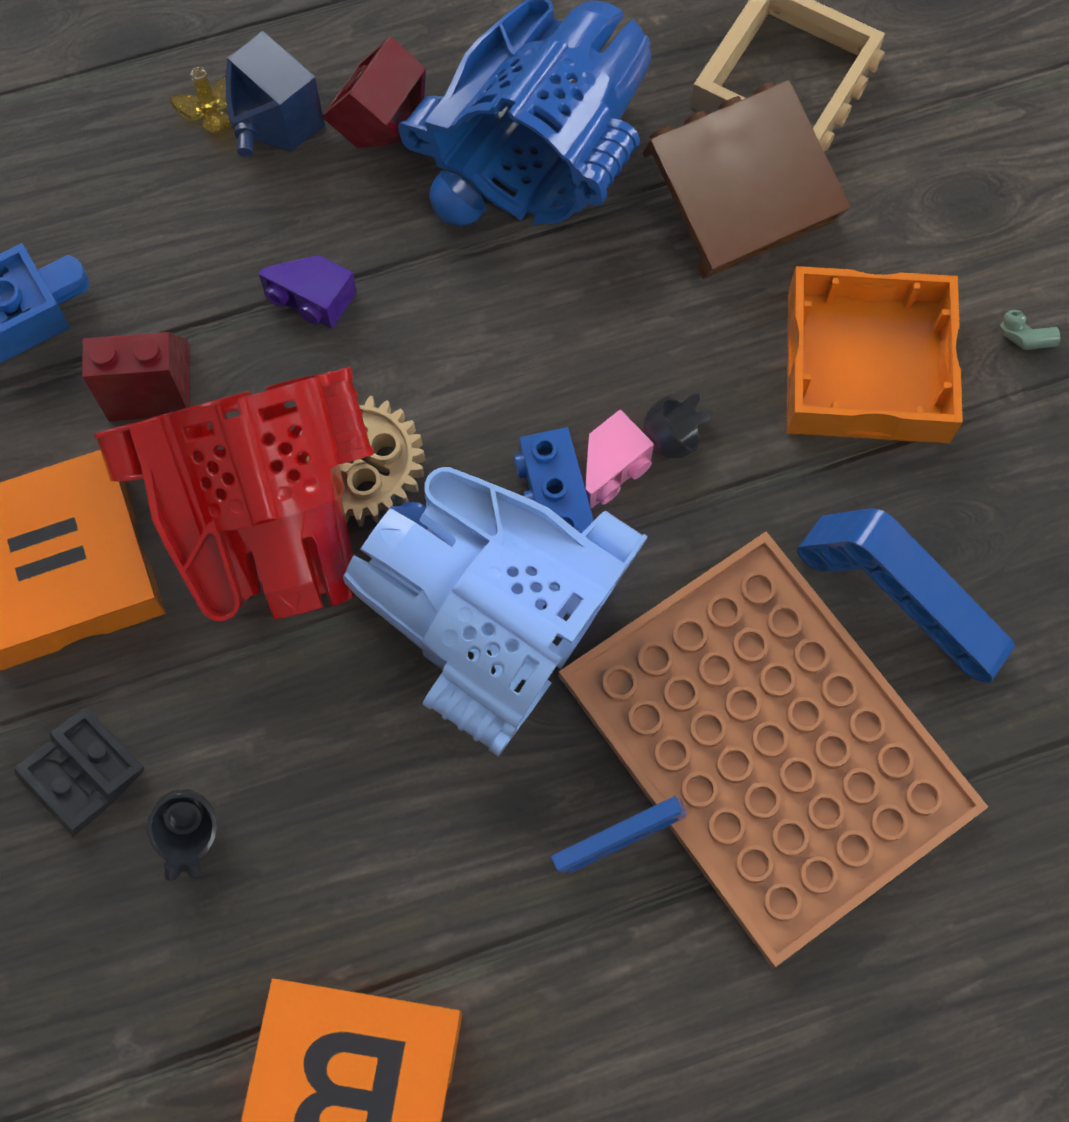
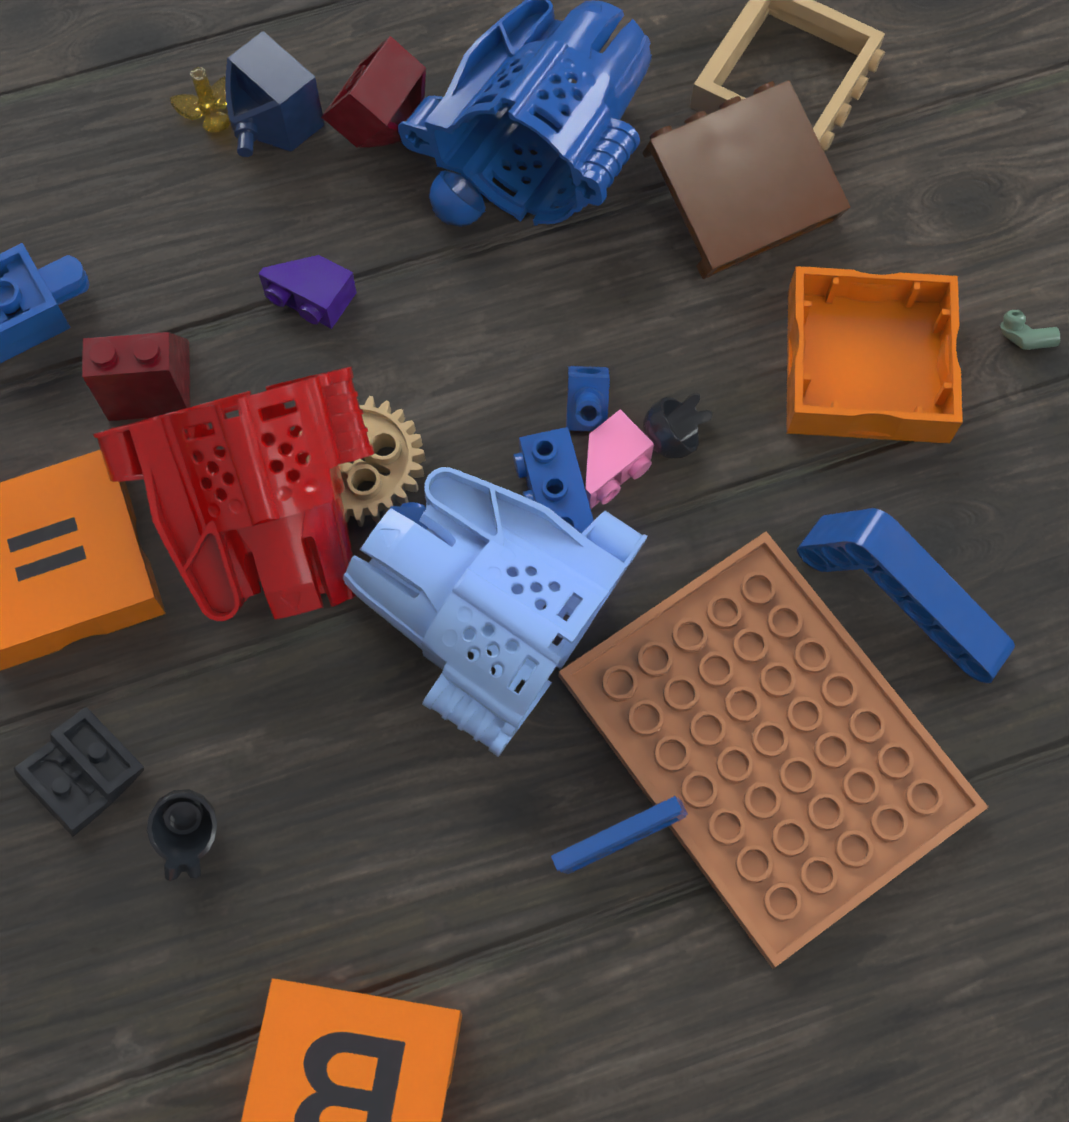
none -> blue bracket [566,366,610,431]

